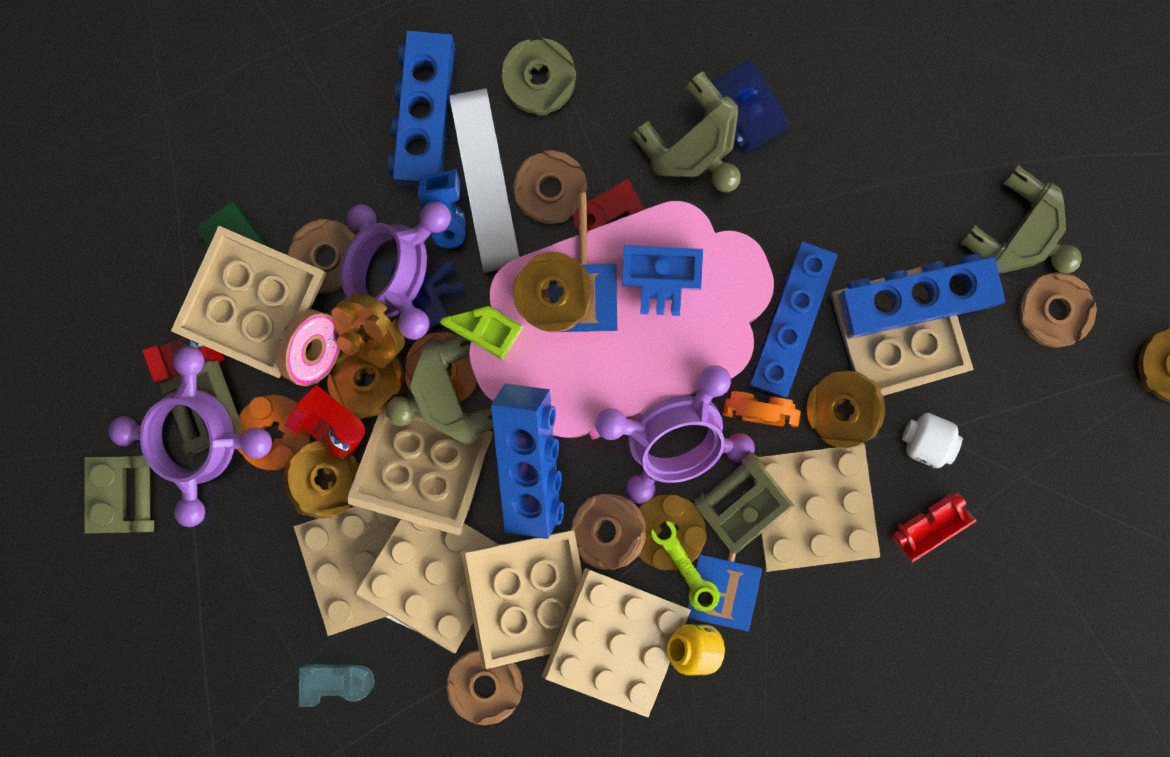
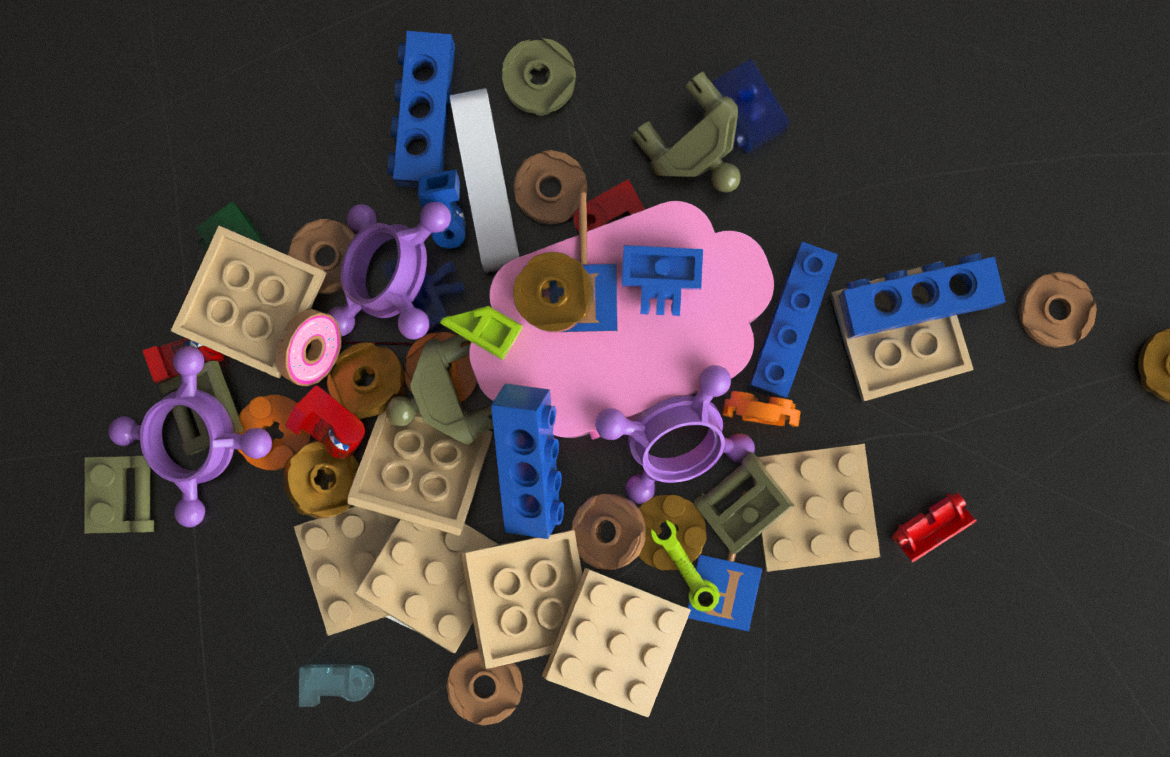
pearl gold plate [332,293,405,368] -> none
yellow head [667,624,725,675] -> none
pearl gold plate [807,371,885,448] -> none
white head [902,413,963,469] -> none
olive connector [960,164,1082,274] -> none

